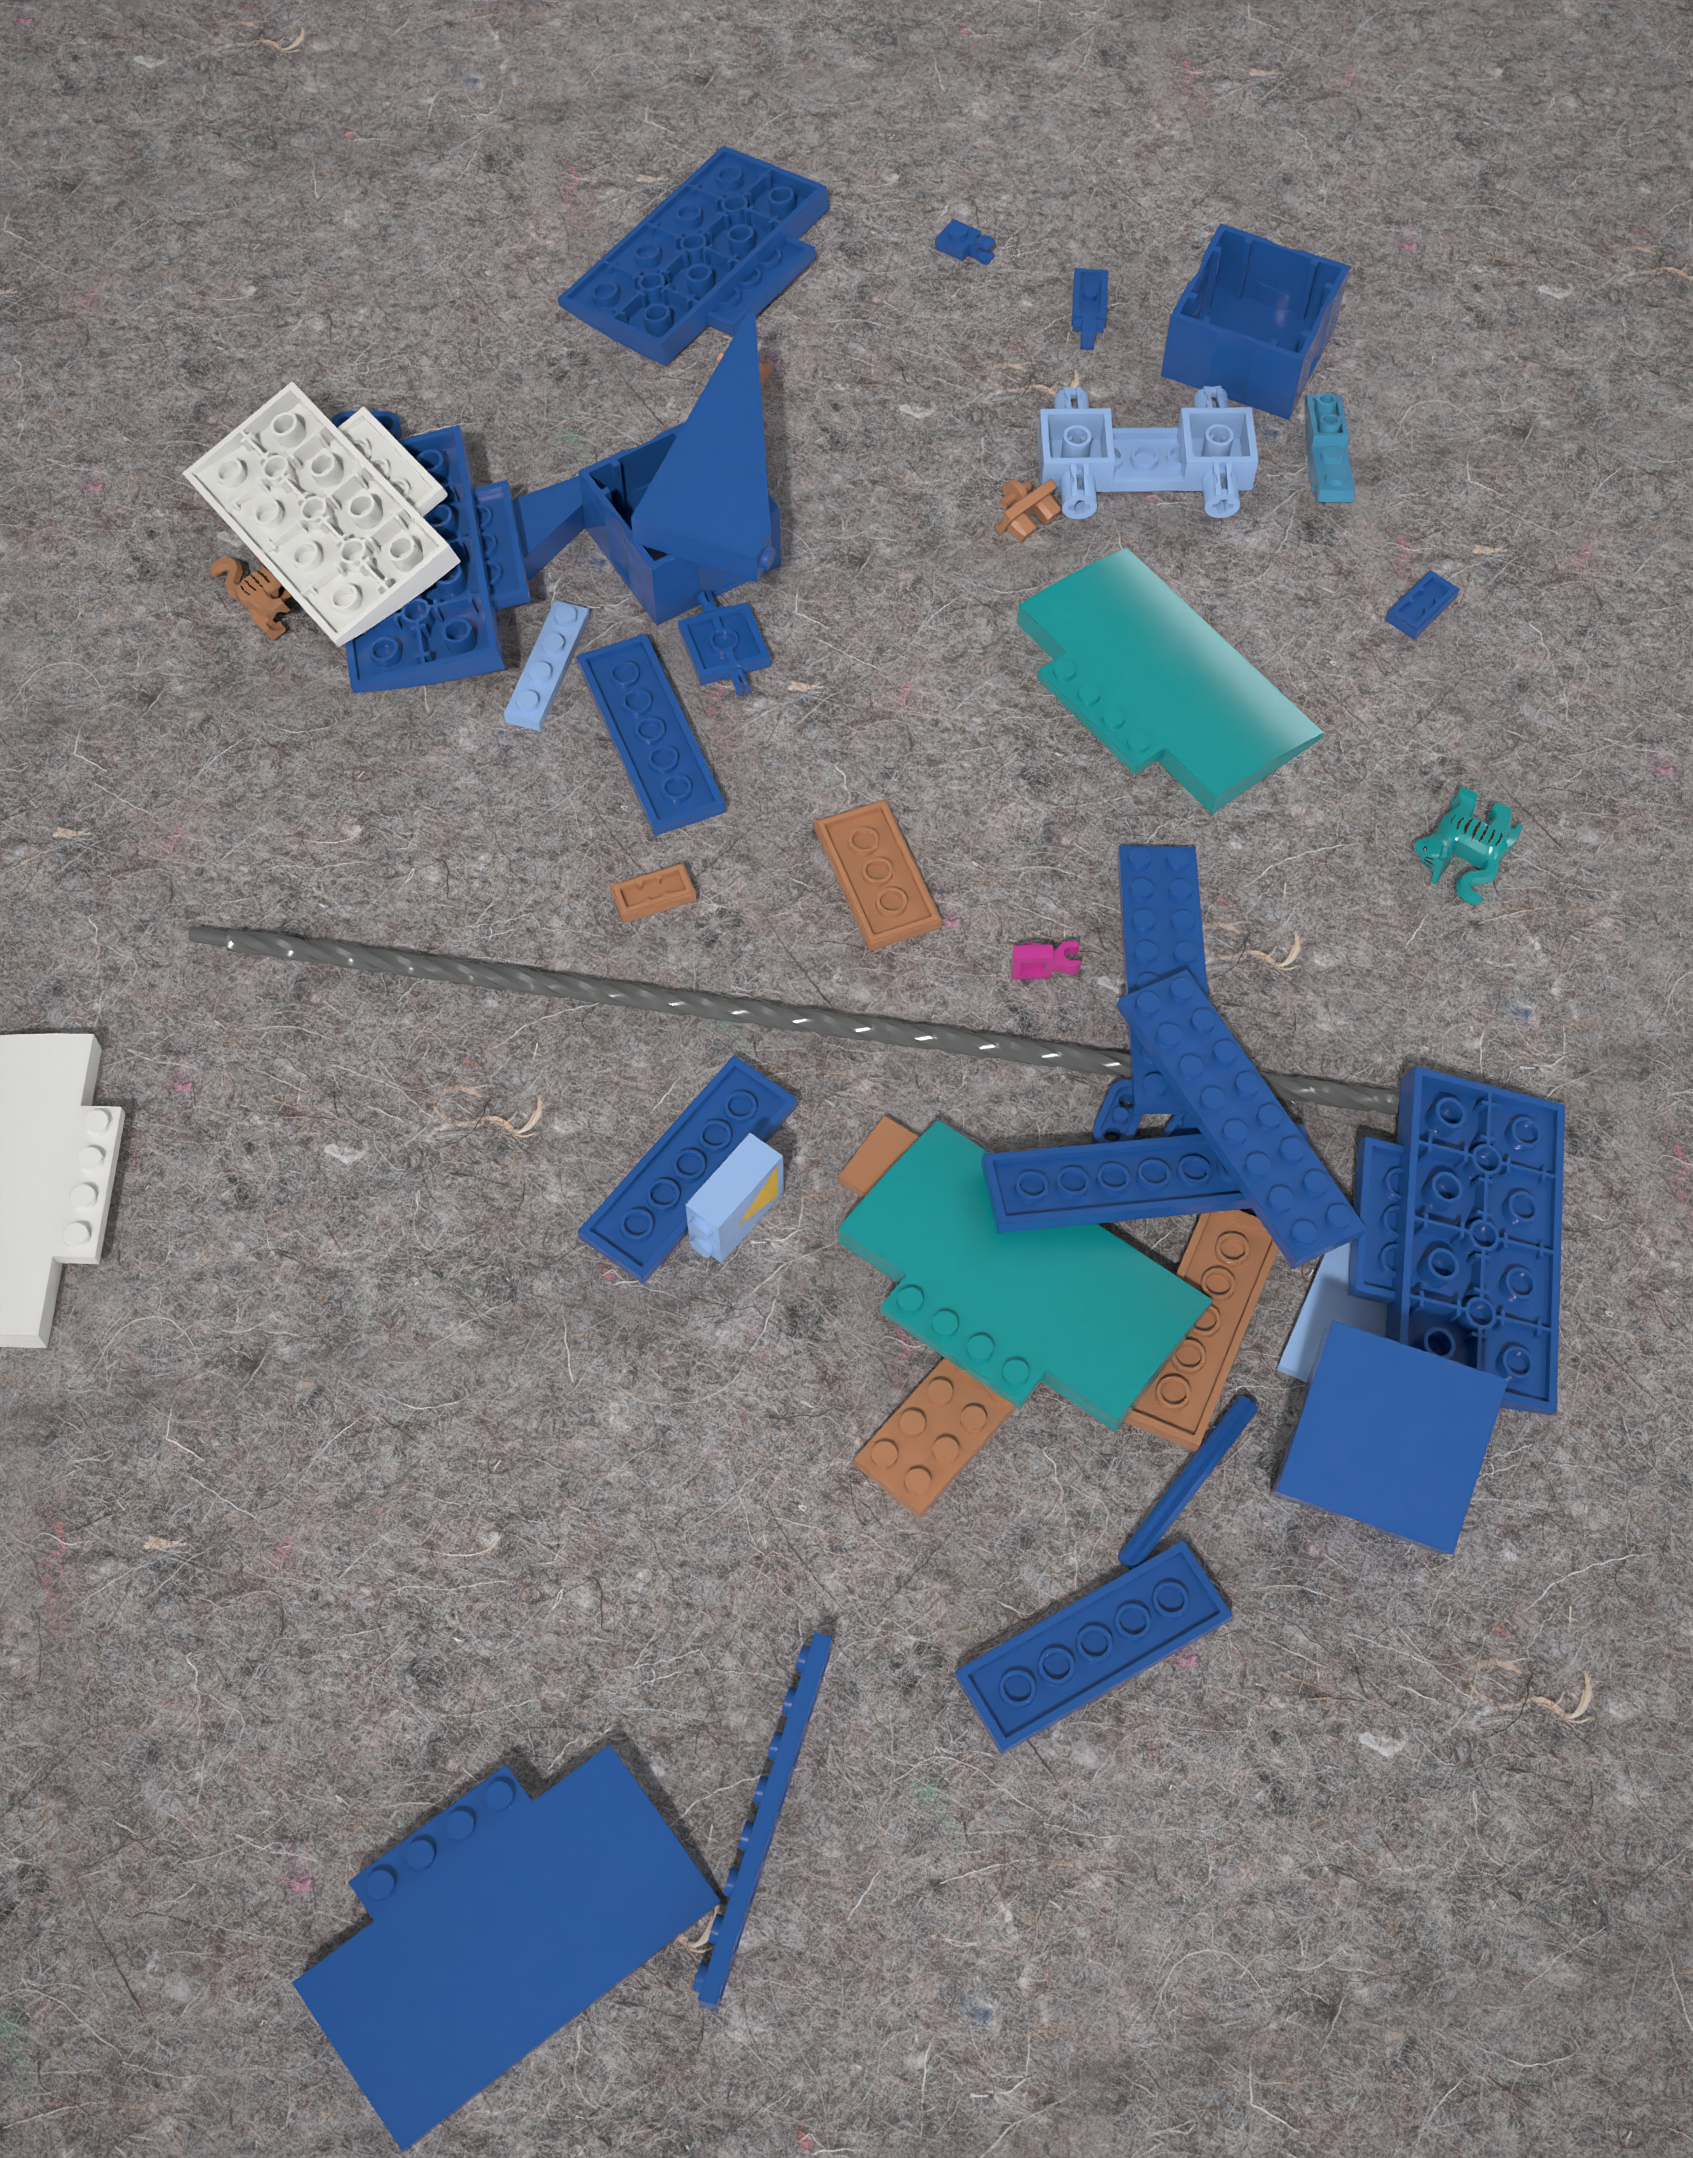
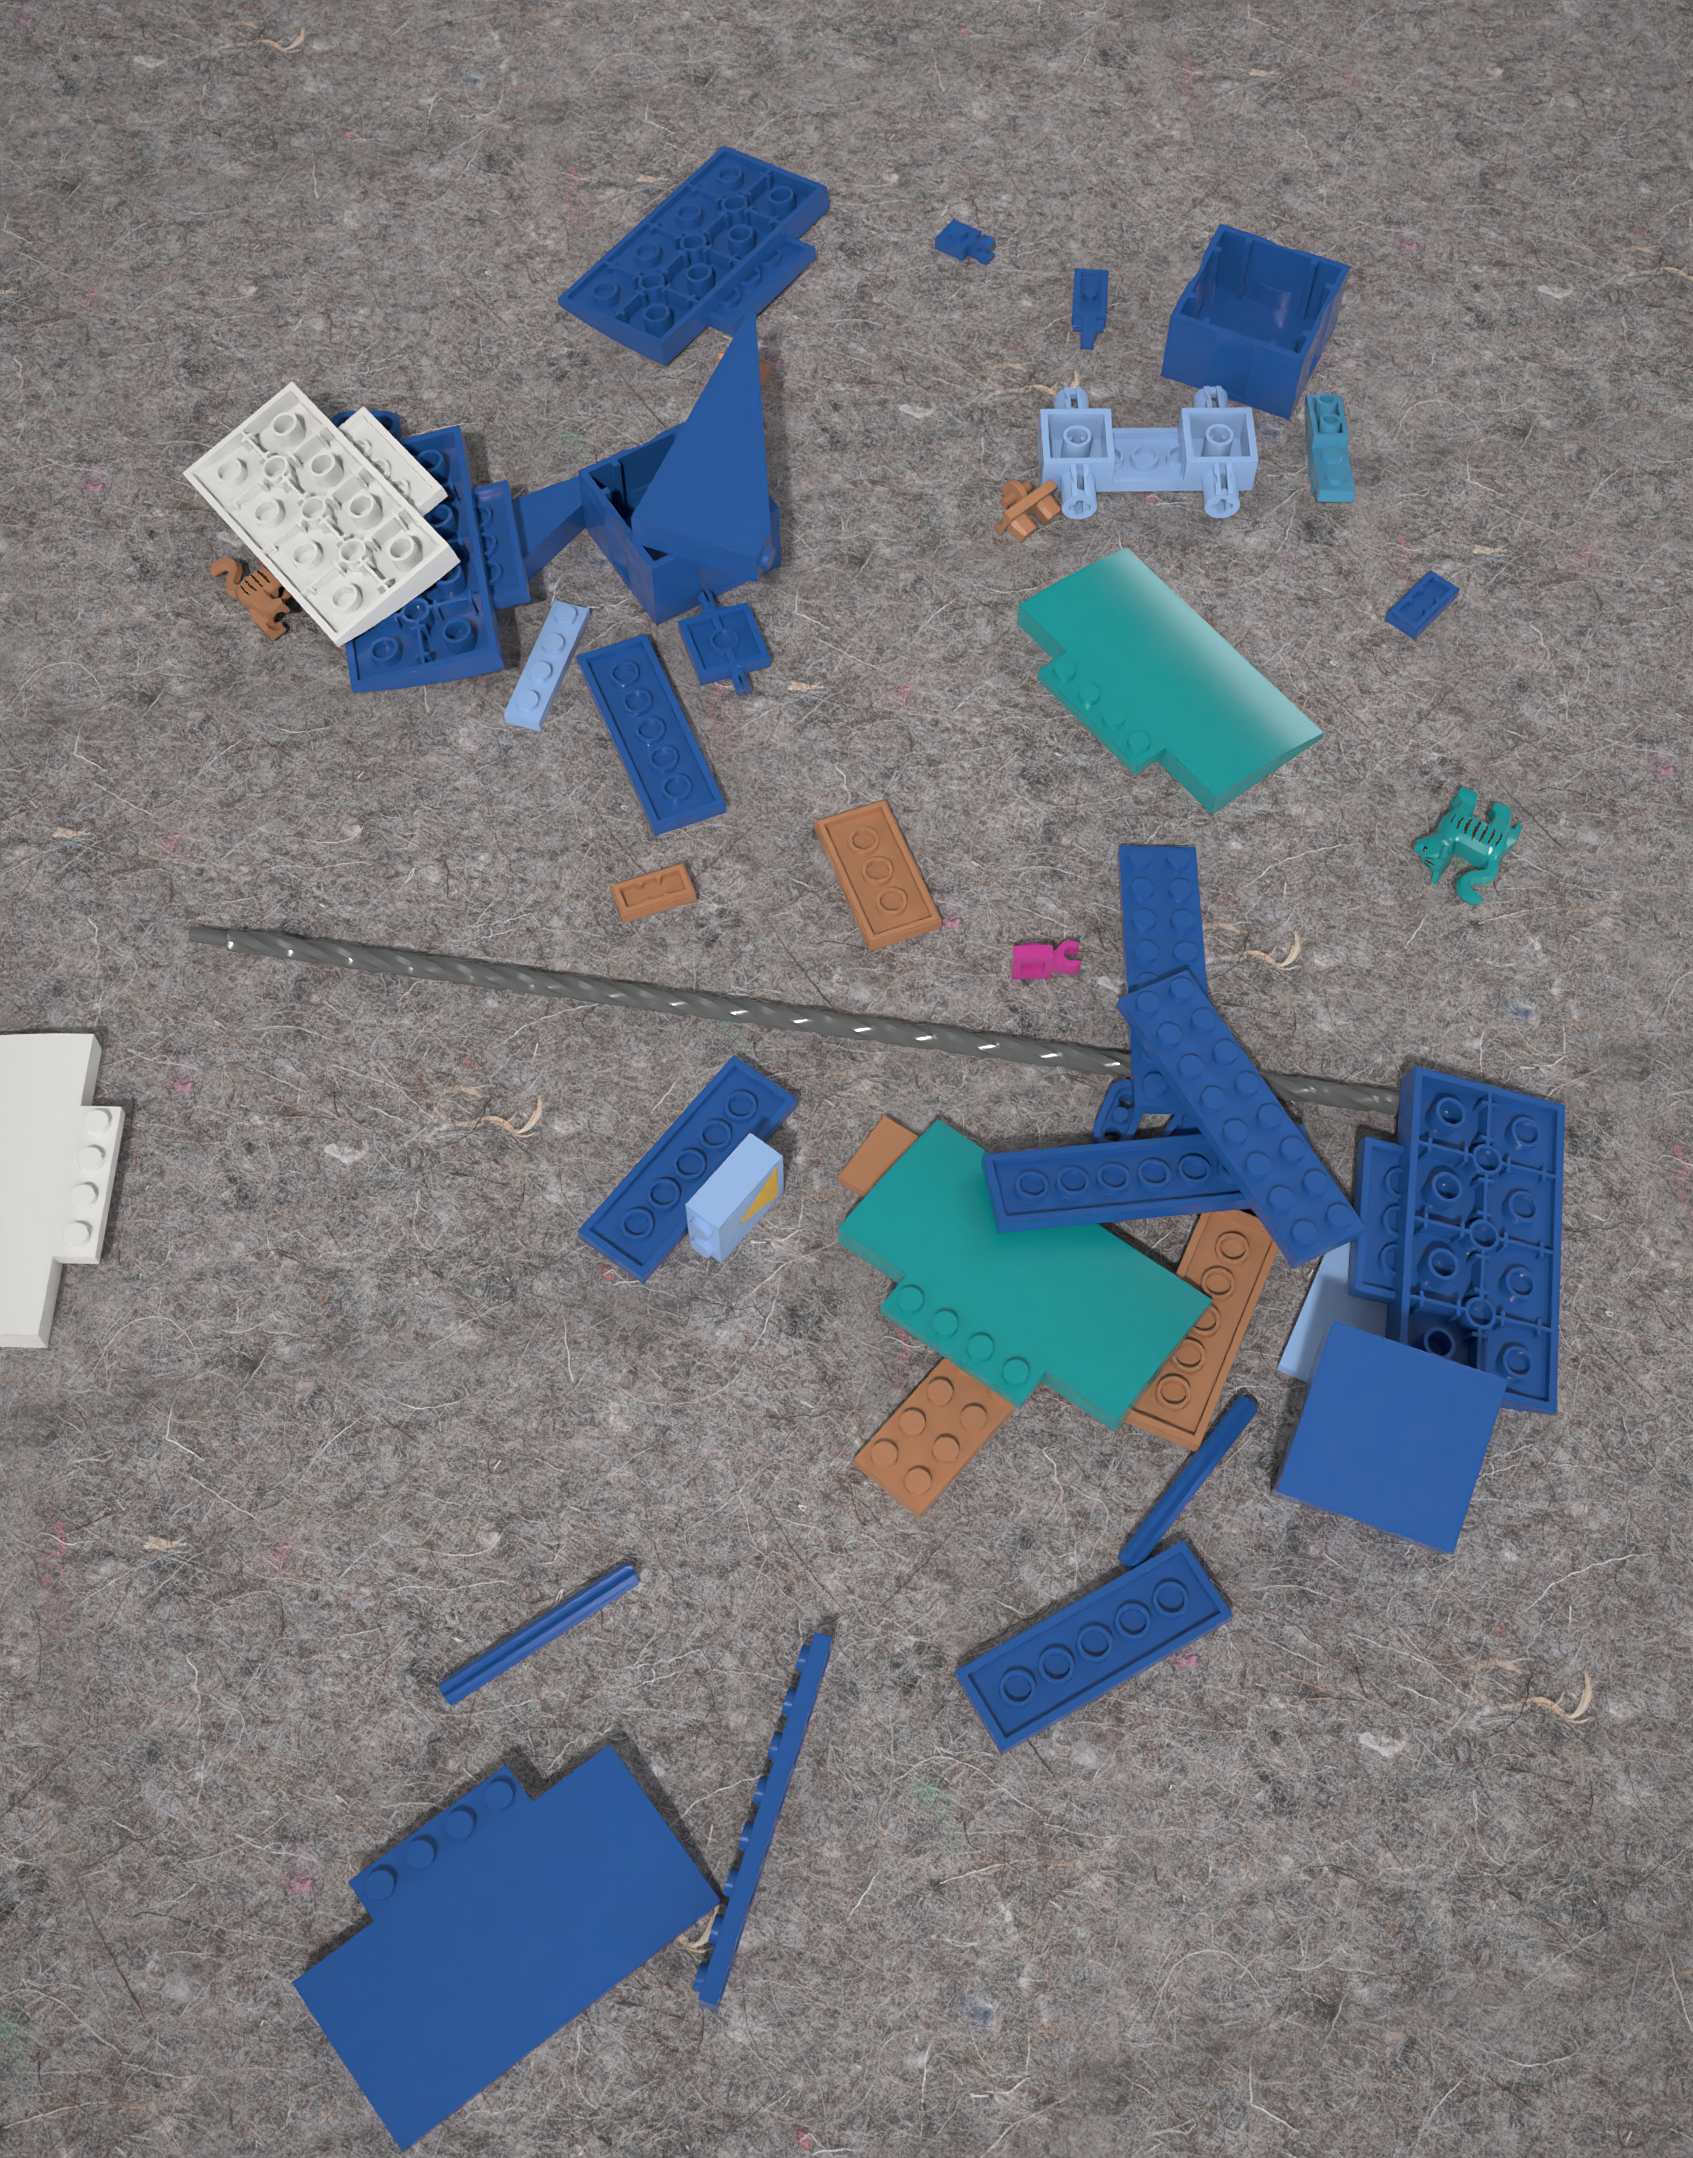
none -> blue axle [438,1562,639,1705]

